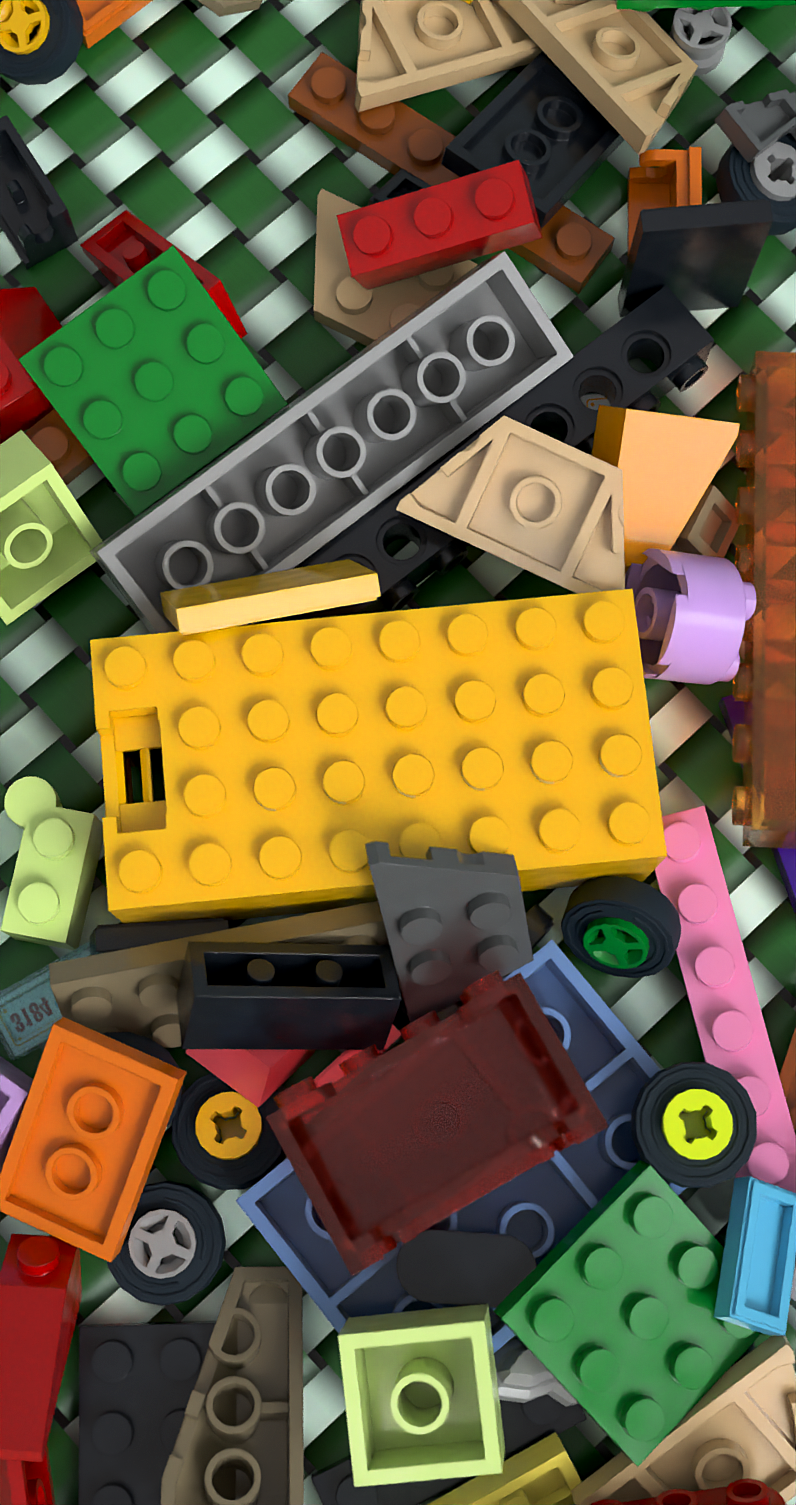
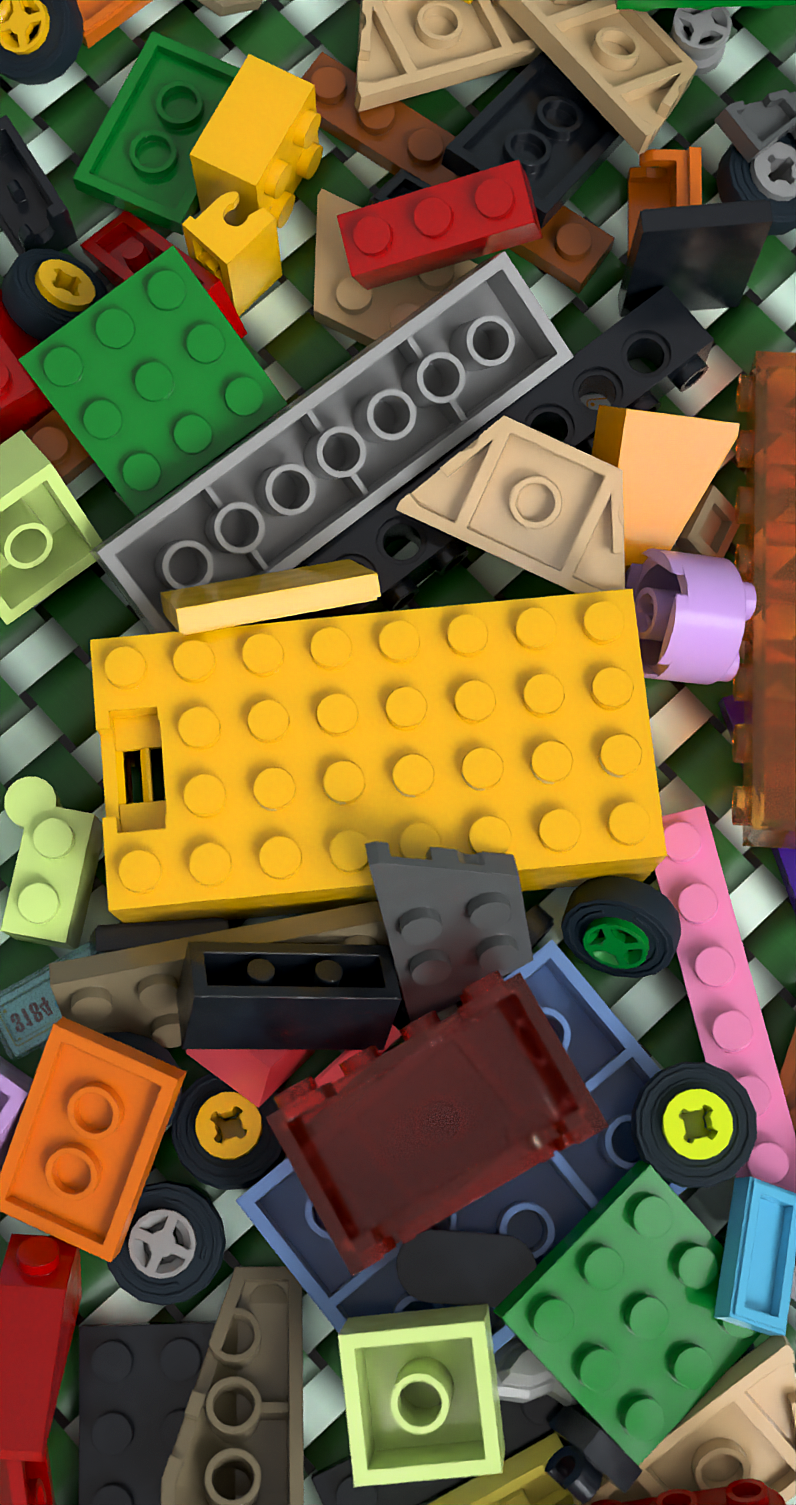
none -> black wheel [2,249,109,342]
none -> green plate [73,31,240,235]
none -> yellow hinge [182,191,283,316]
none -> yellow brick [189,54,323,228]
none -> black tile [545,1406,643,1505]

